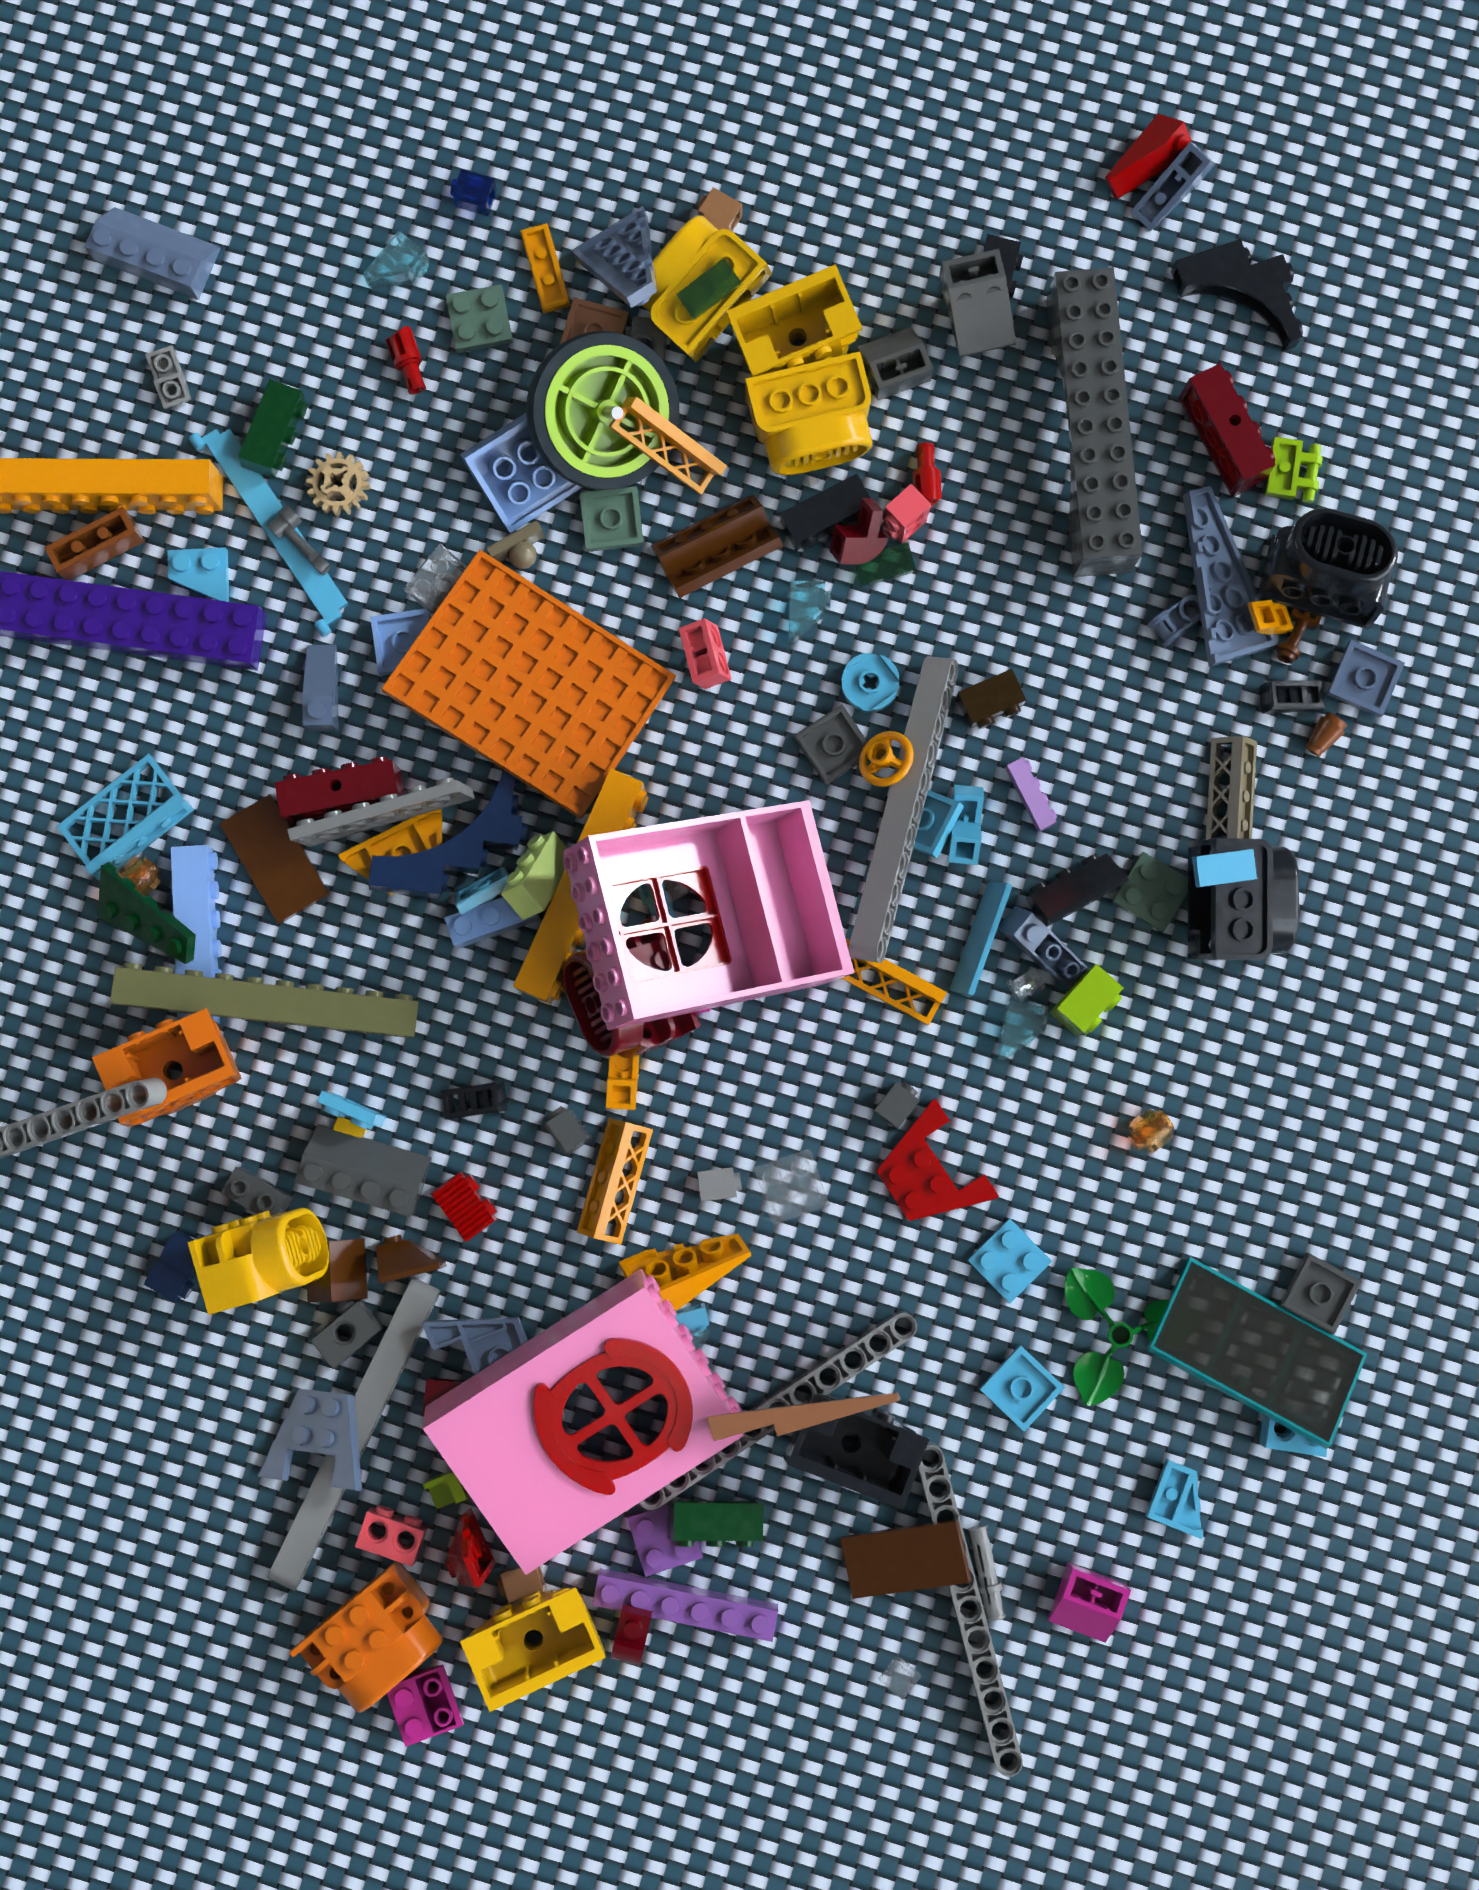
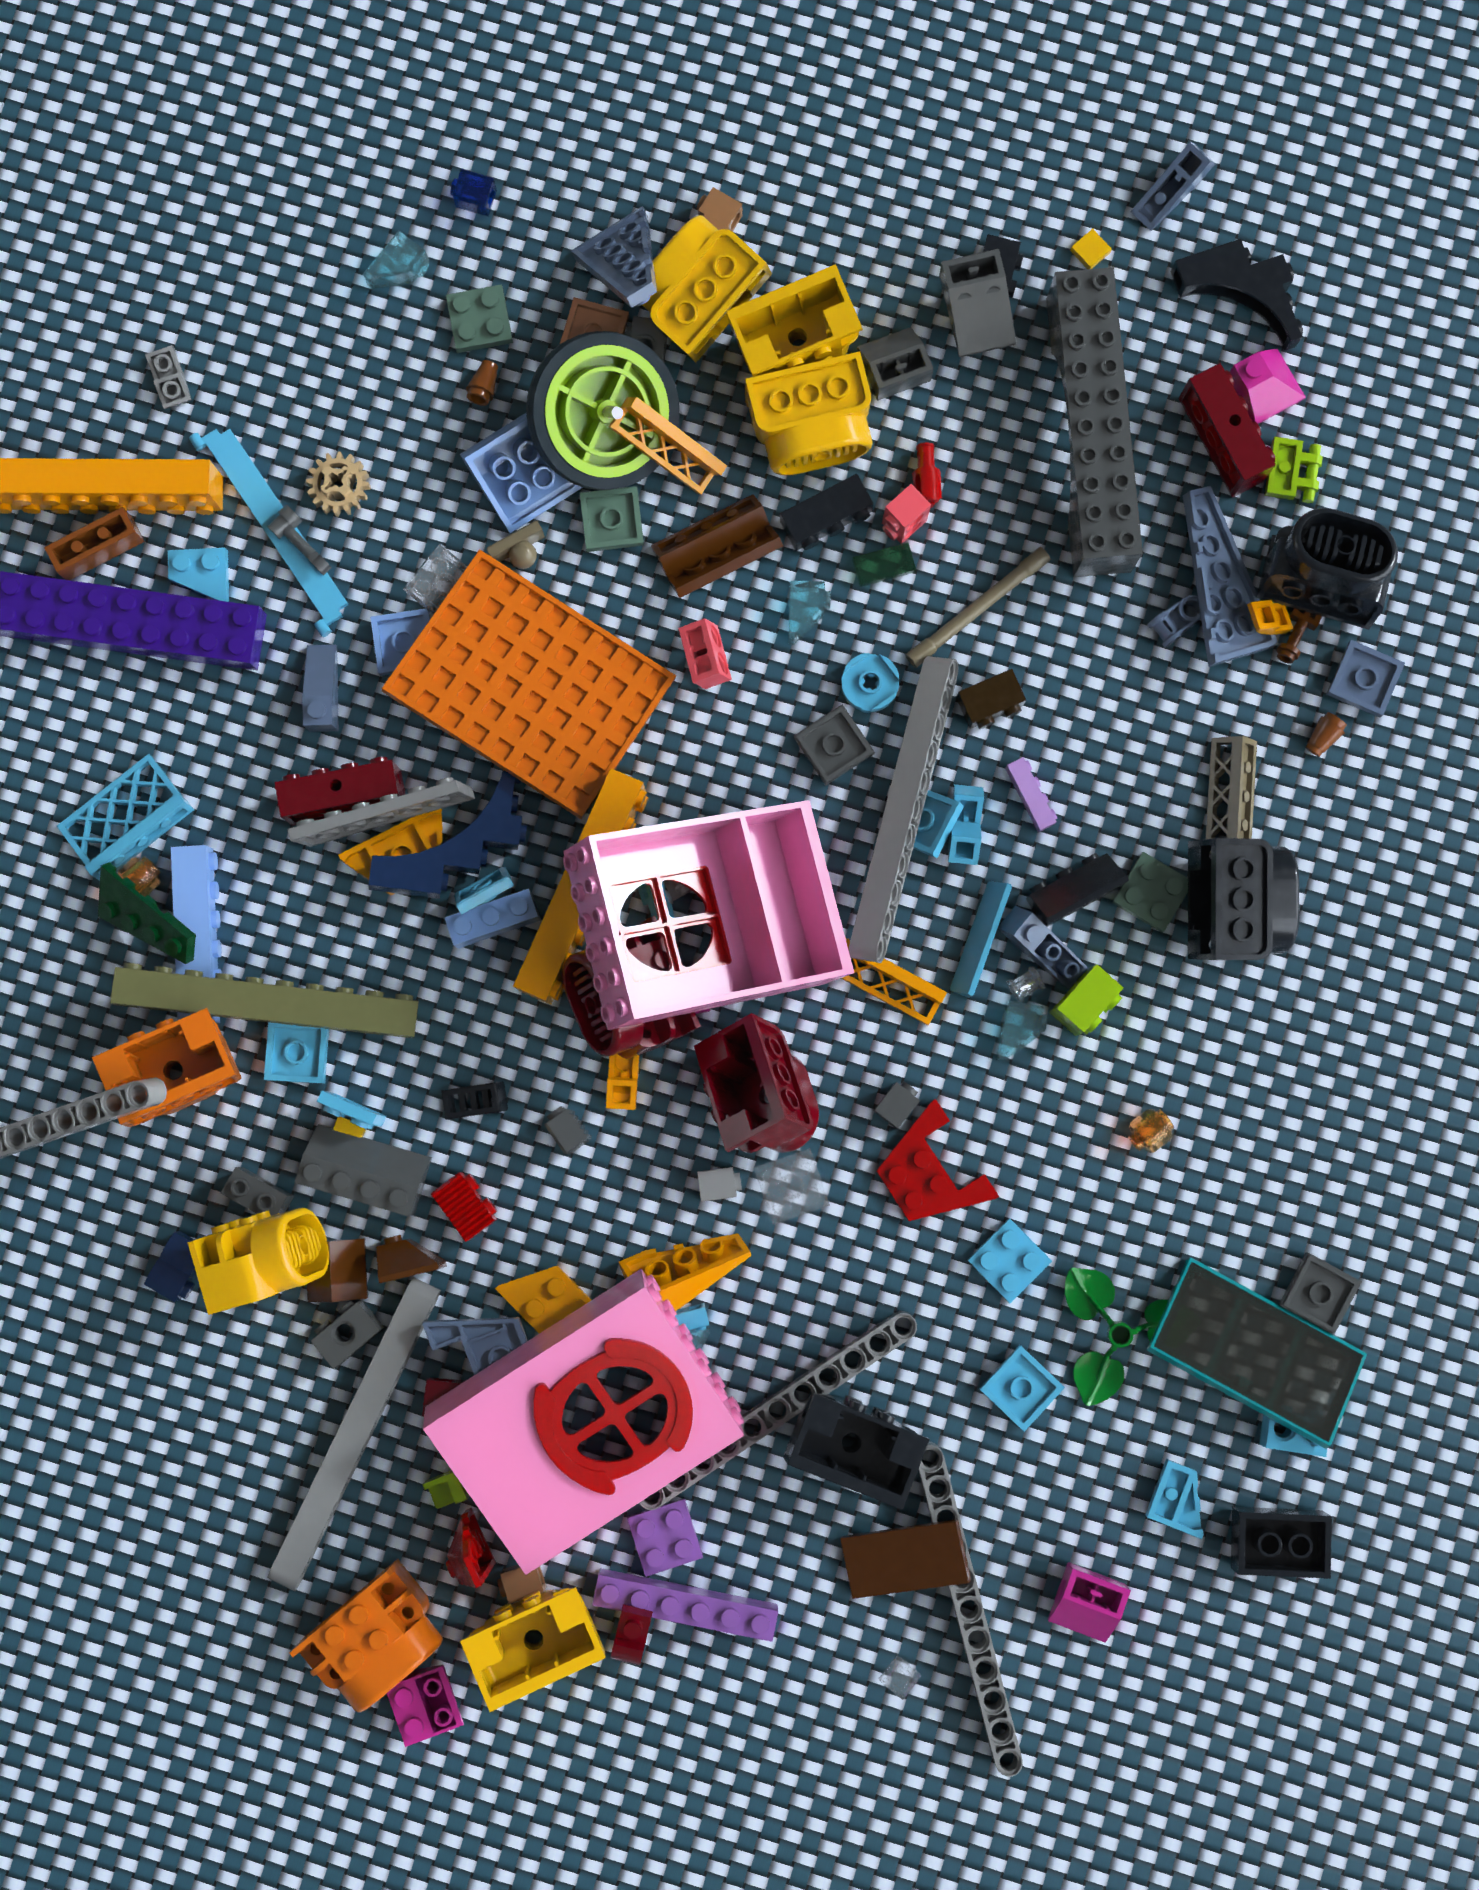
sand blue slope [84,207,221,300] -> none
reddish brown tile [220,794,330,924] -> none
dark green brick [238,379,308,479] -> none
sand blue wing [258,1389,362,1491] -> none
coral brick [355,1505,429,1566] -> none
red arm [385,326,426,395] -> none
yellowish green brick [501,831,568,920] -> none
light orange tile [520,223,570,314] -> none
light orange fence [577,1117,653,1245] -> none
dark green brick [667,1501,764,1547] -> none
clear green tile [676,258,742,320] -> none
nougat slope [707,1392,901,1441] -> none
dark red brick [829,498,888,564] -> none
light orange piece [859,731,914,787] -> none
light grey pin [968,1525,1006,1621] -> none
red slope [1105,113,1192,199] -> none
medium azure tile [1192,849,1257,887] -> none
black slope [1259,680,1325,714] -> none
none -> medium azure plate [264,1022,329,1084]
none -> dark orange cone [466,360,498,406]
none -> light orange wing [495,1265,592,1334]
none -> dark red brick [694,1013,819,1153]
none -> dark tan piece [905,547,1051,668]
none -> yellow tile [1070,229,1112,269]
none -> dark pink slope [1230,349,1306,424]
none -> black brick [1231,1506,1332,1579]

